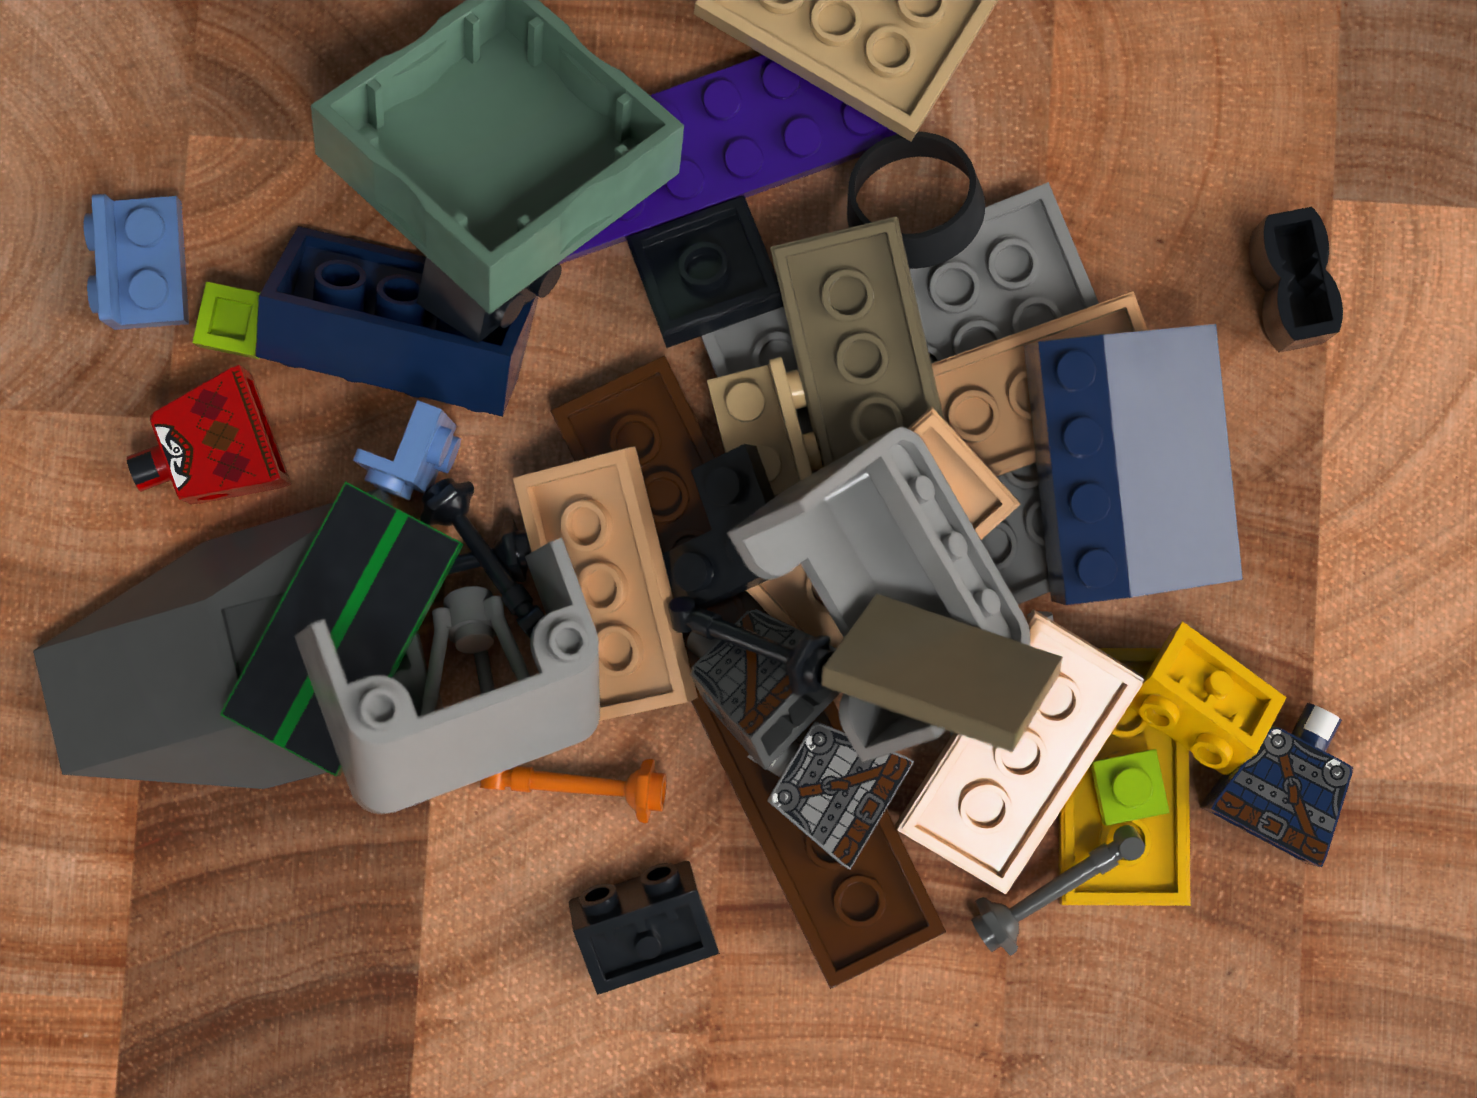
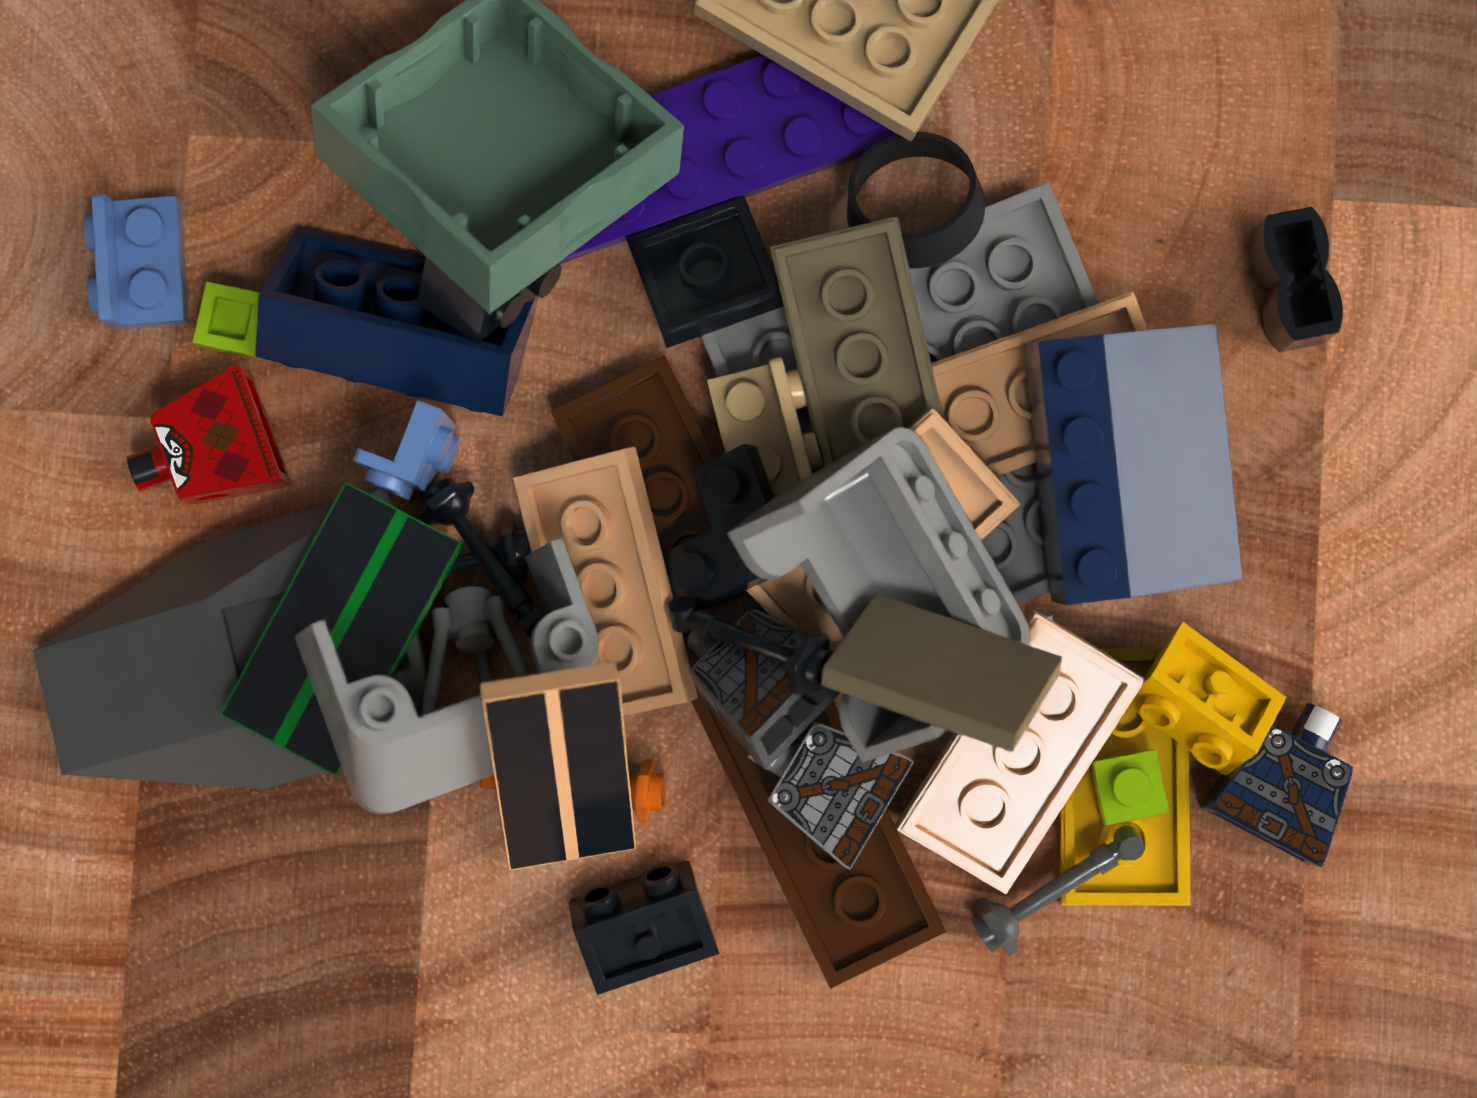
none -> black tile [480,662,636,871]

